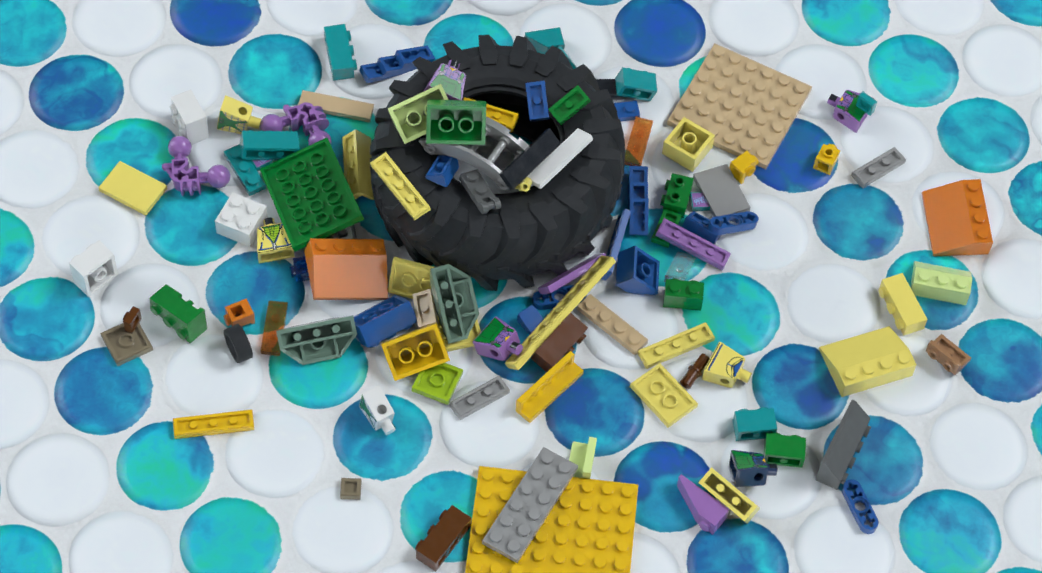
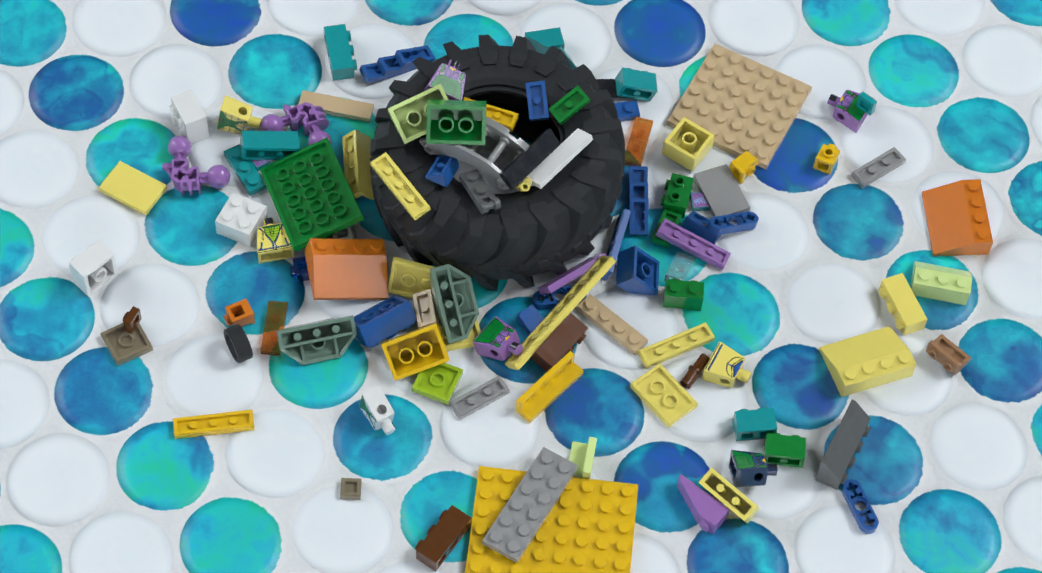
green wedge [149,284,207,343] -> none

